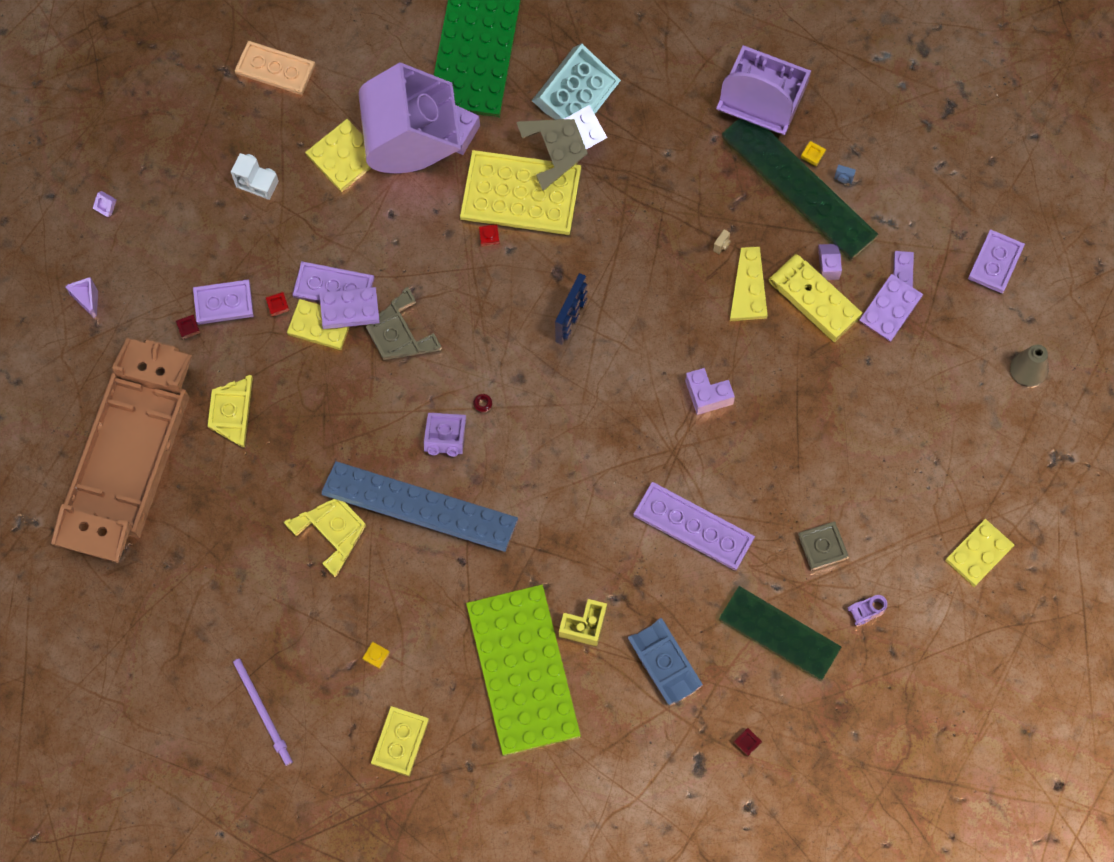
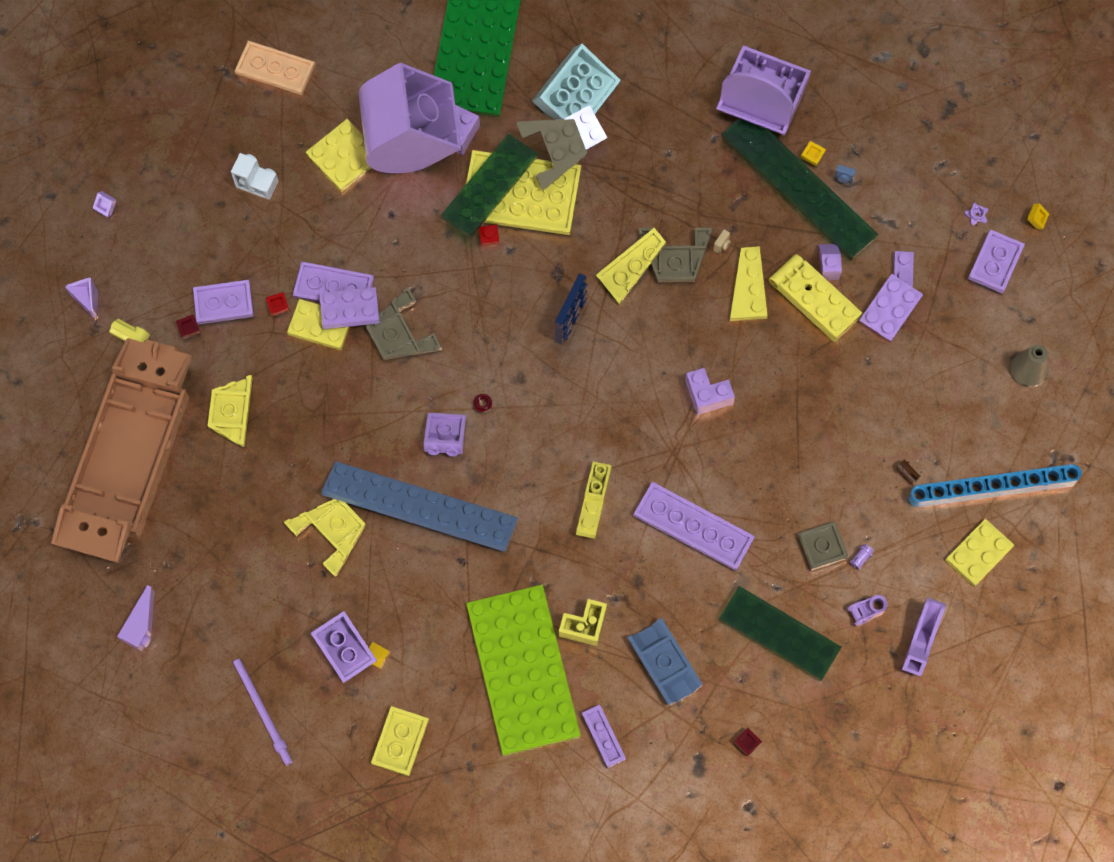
none -> light yellow piece [109,319,150,342]
none -> lavender slope [117,585,155,651]
none -> lavender slope [311,611,377,683]
none -> clear green plate [441,133,538,238]
none -> light yellow slope [576,461,612,539]
none -> lavender plate [582,705,626,768]
none -> light yellow wing [596,228,666,304]
none -> dark tan wing [639,228,712,282]
none -> lavender pin [850,544,874,570]
none -> reddish brown pin [897,459,921,484]
none -> lavender arch [902,598,946,676]
none -> dark azure beam [908,464,1082,507]
none -> lavender plate [965,203,989,225]
none -> yellow plate [1027,203,1049,229]

